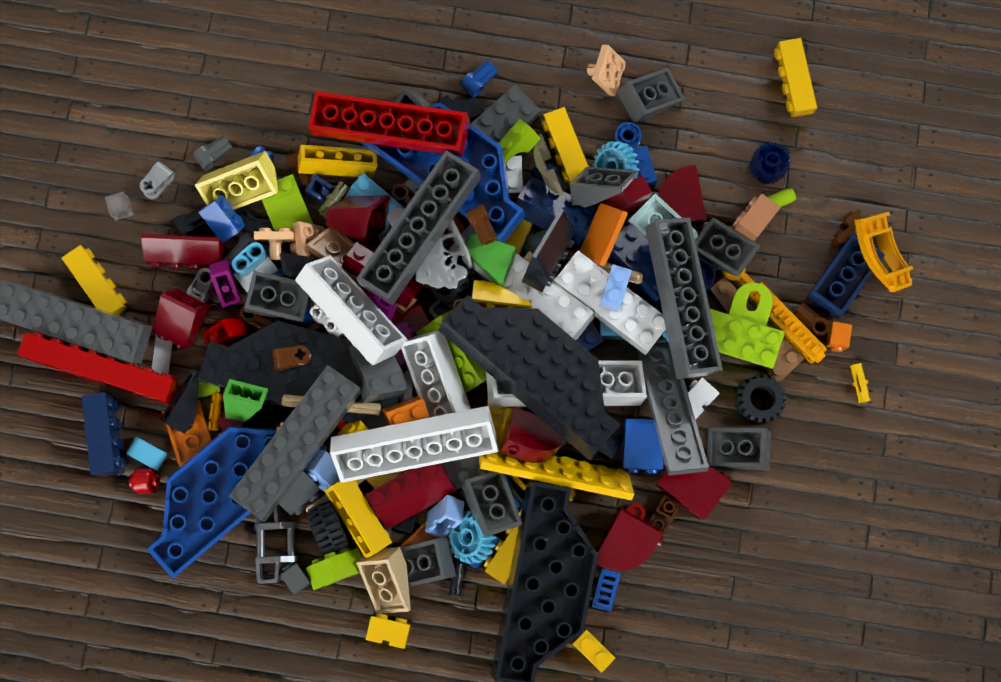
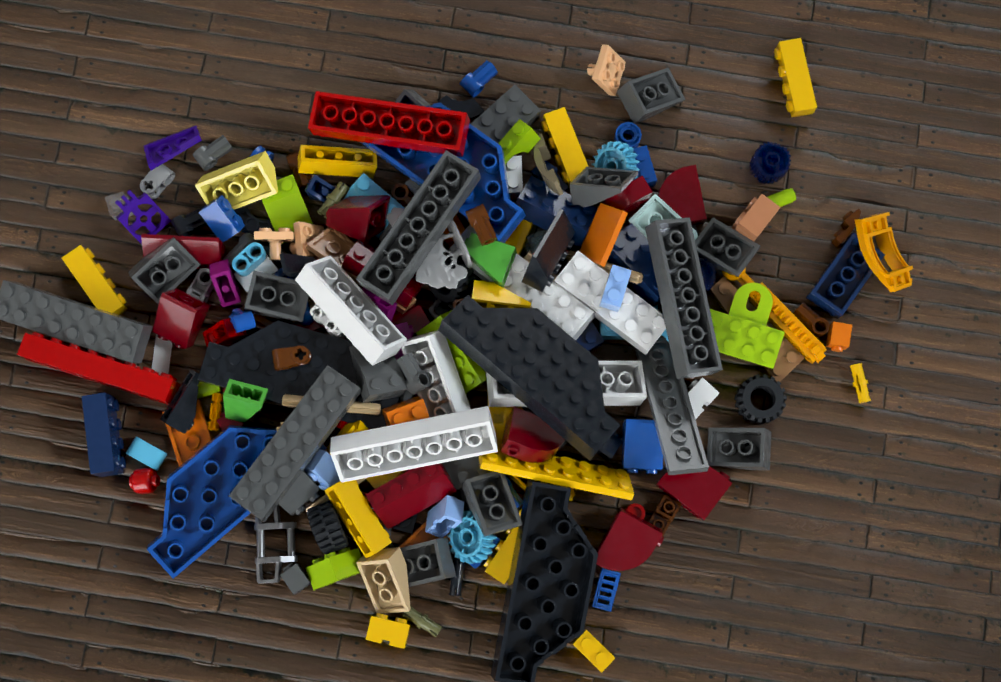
none -> dark purple piece [115,190,171,245]
none -> dark grey slope [128,237,201,304]
none -> dark purple wing [144,126,202,171]
none -> blue piece [229,308,256,333]
none -> dark grey piece [397,352,431,394]
none -> olive pin [403,606,443,637]

